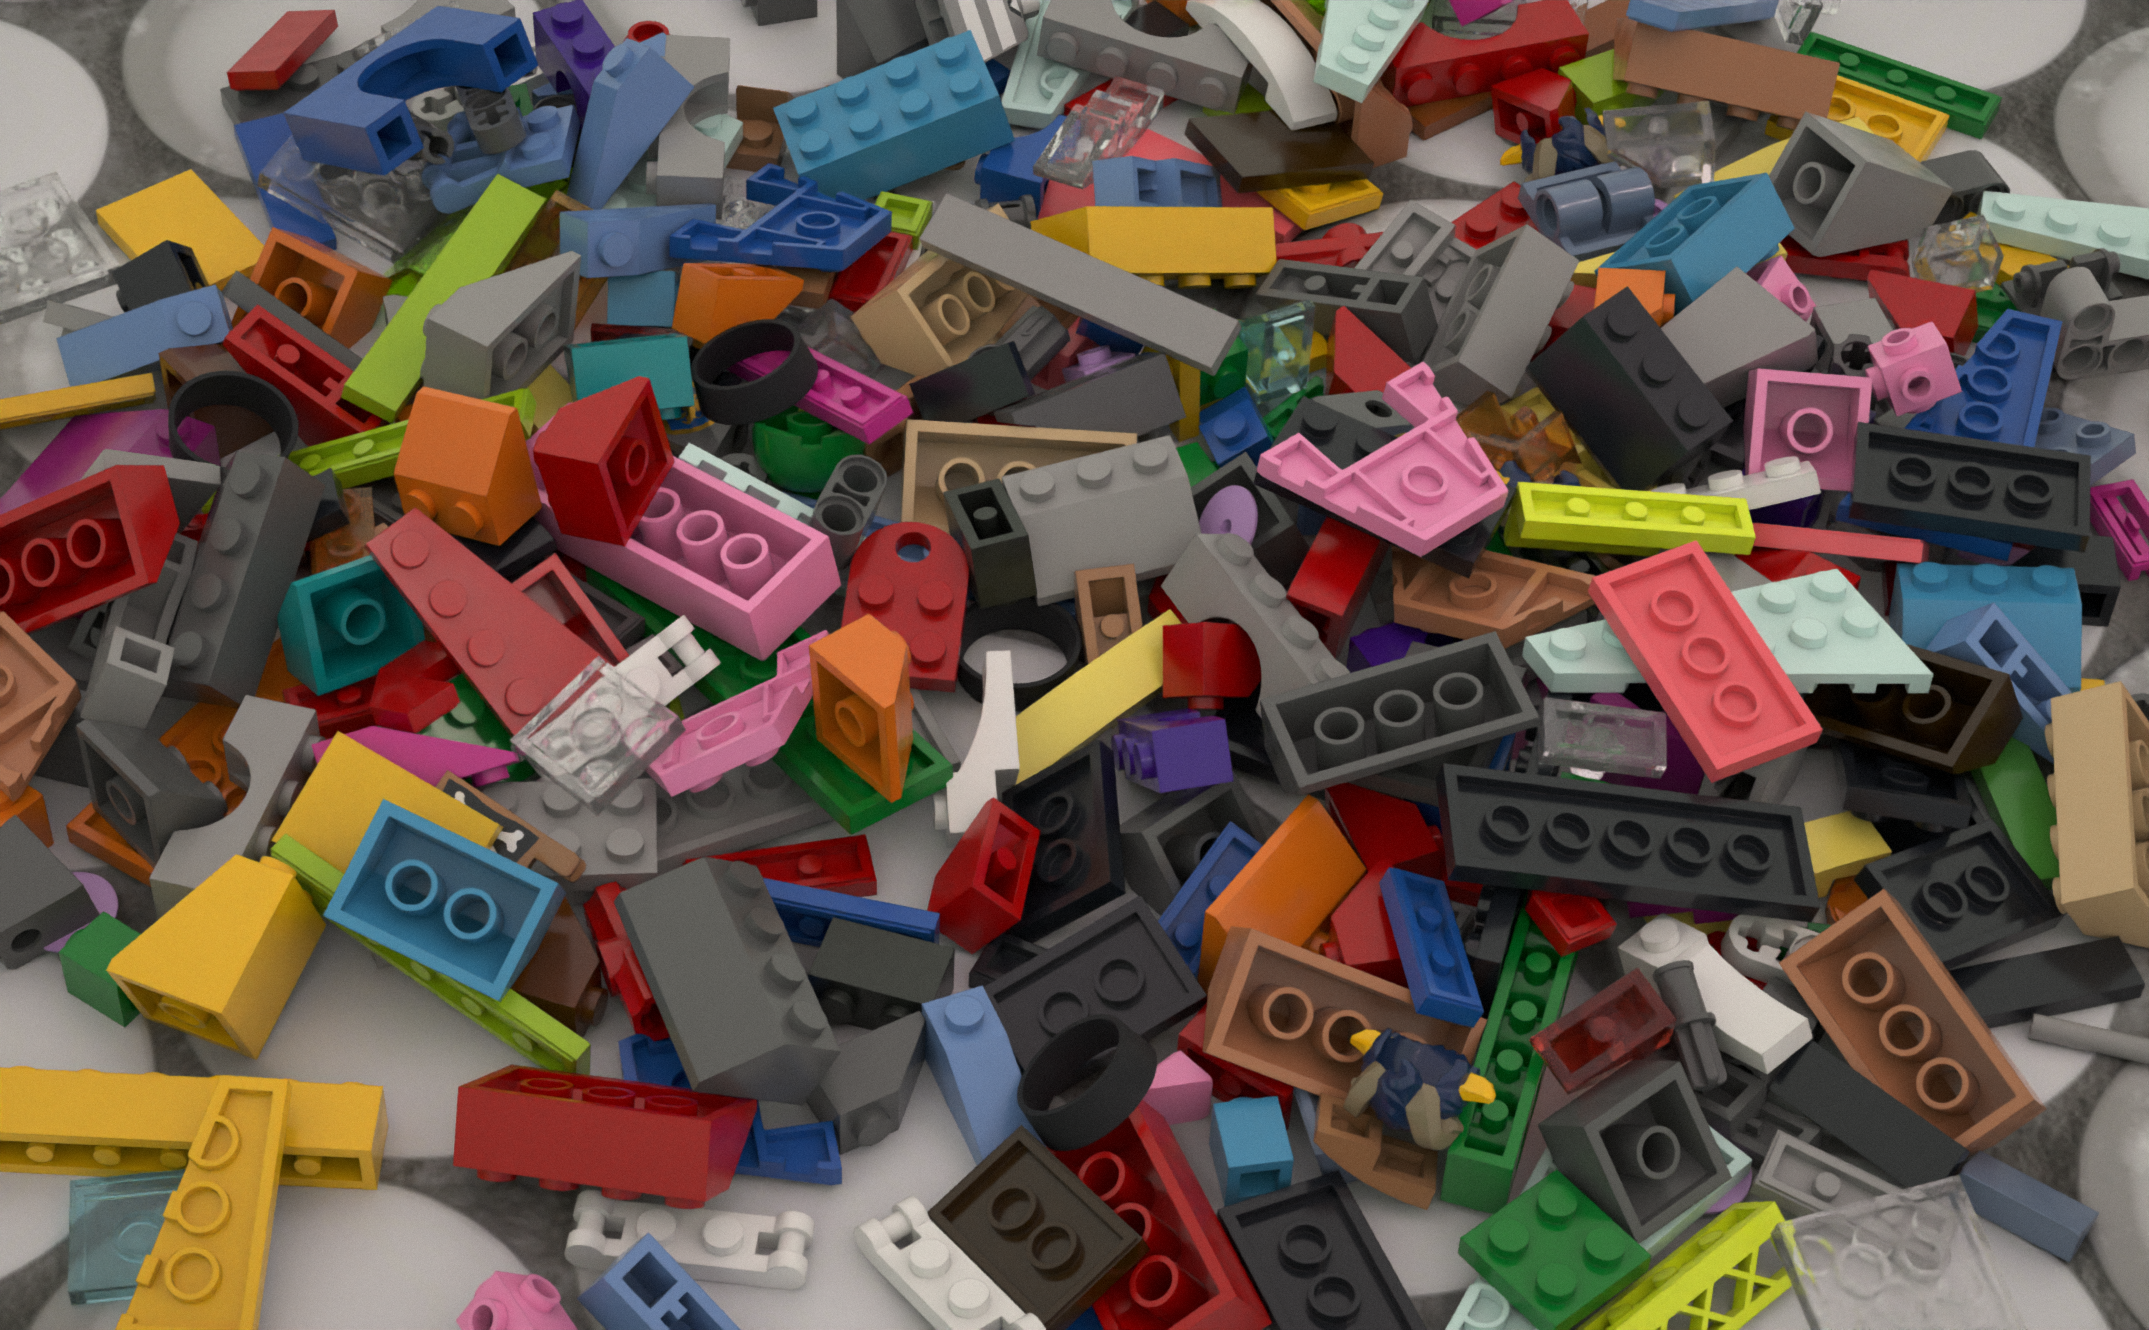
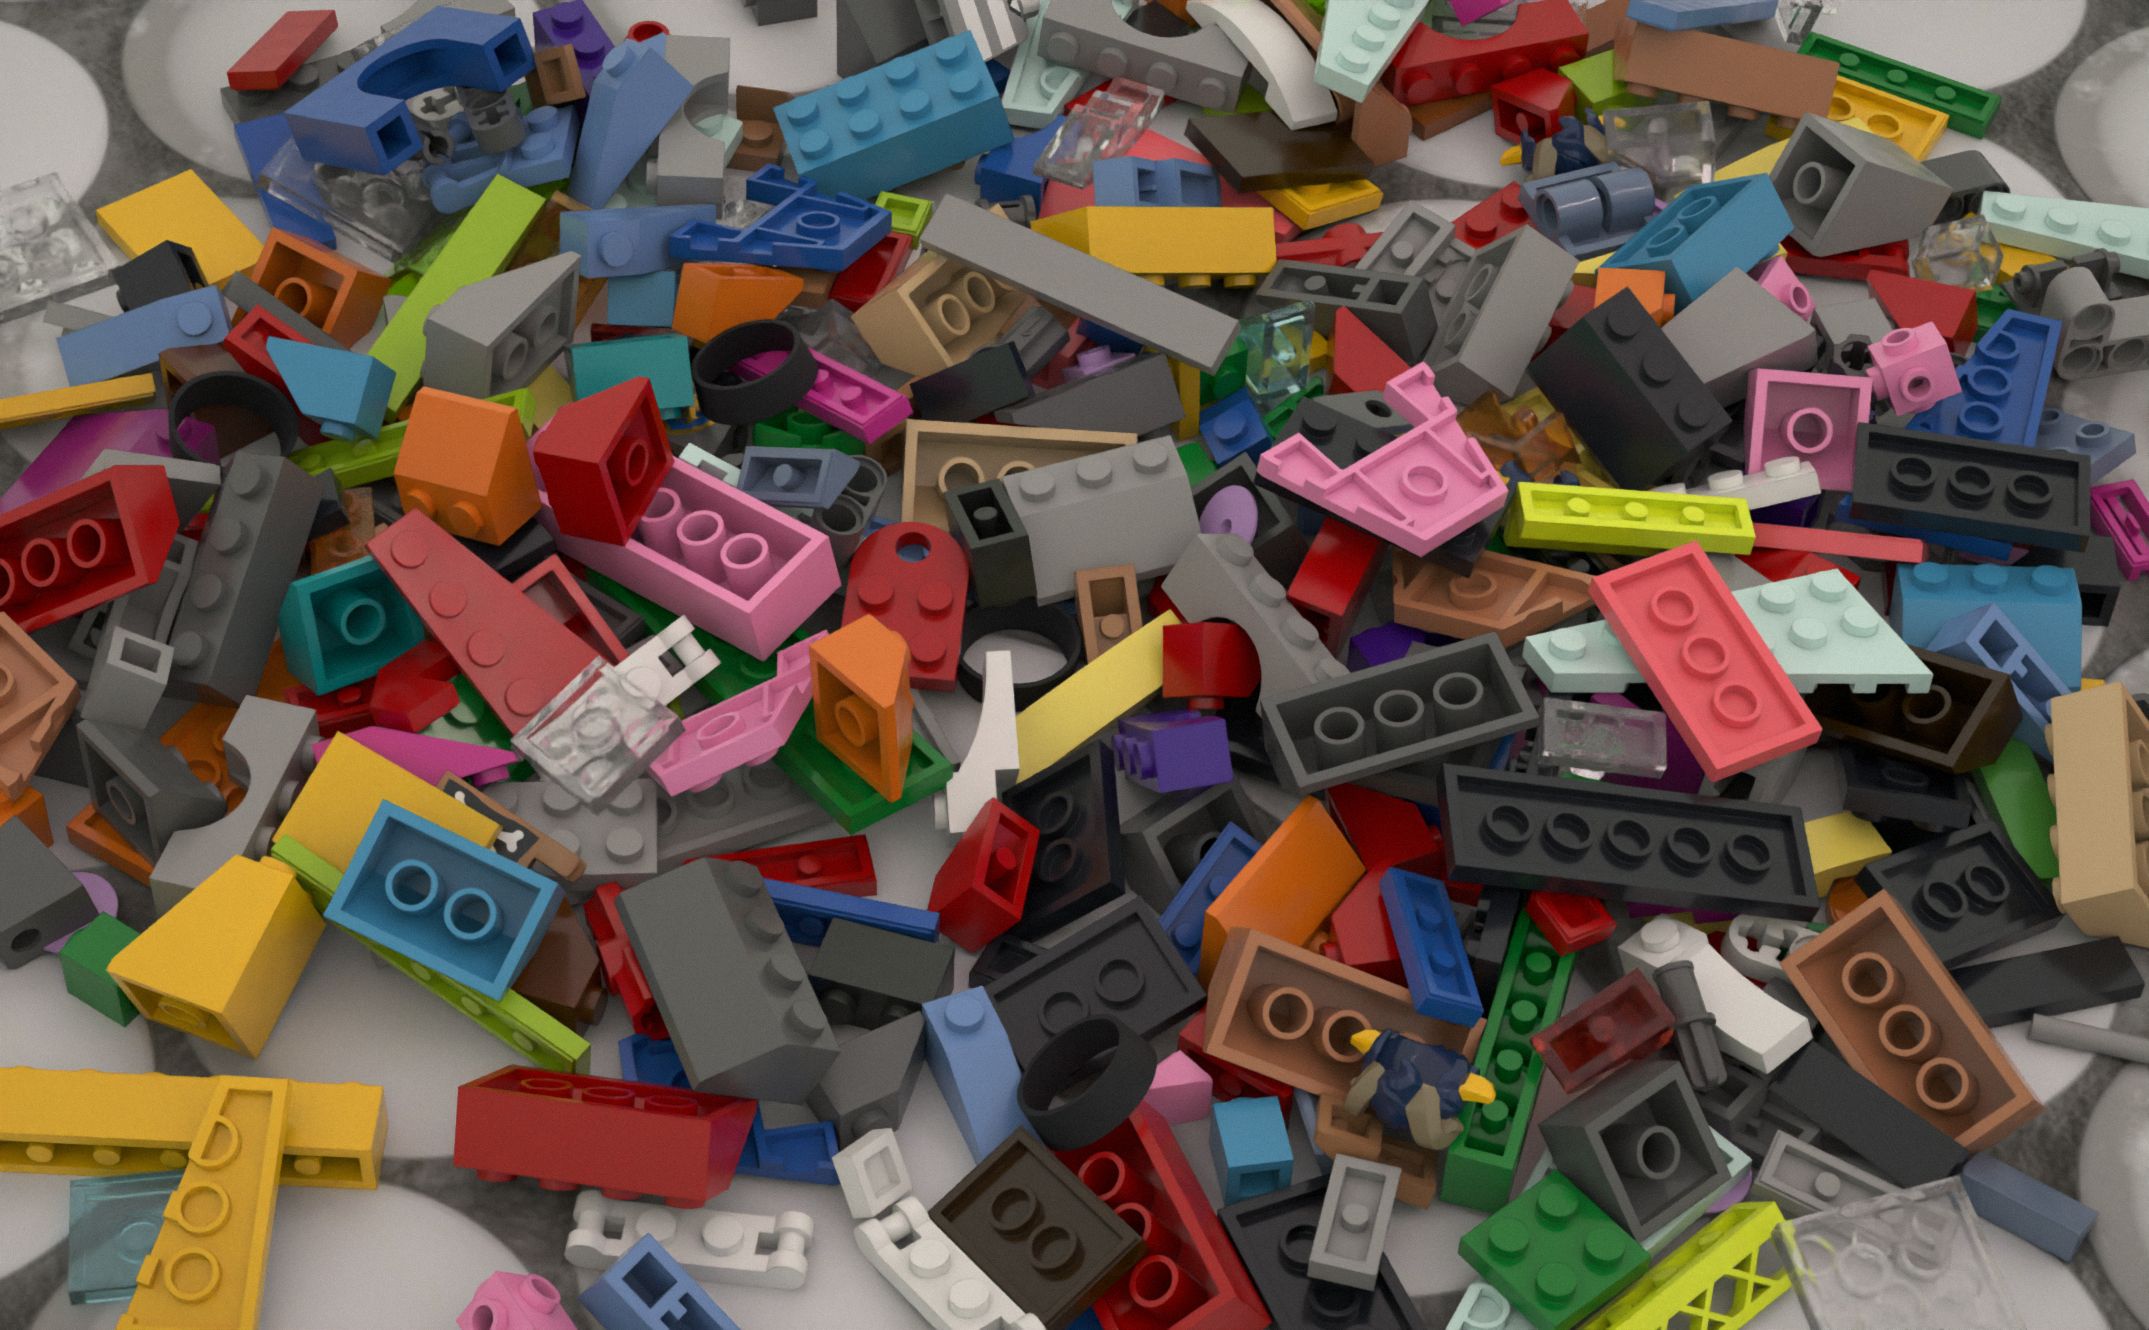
none -> dark azure slope [266,336,396,443]
none -> medium nougat slope [525,43,586,108]
none -> sand blue slope [736,446,860,509]
none -> white plate [832,1128,913,1219]
none -> light grey plate [1307,1153,1402,1291]

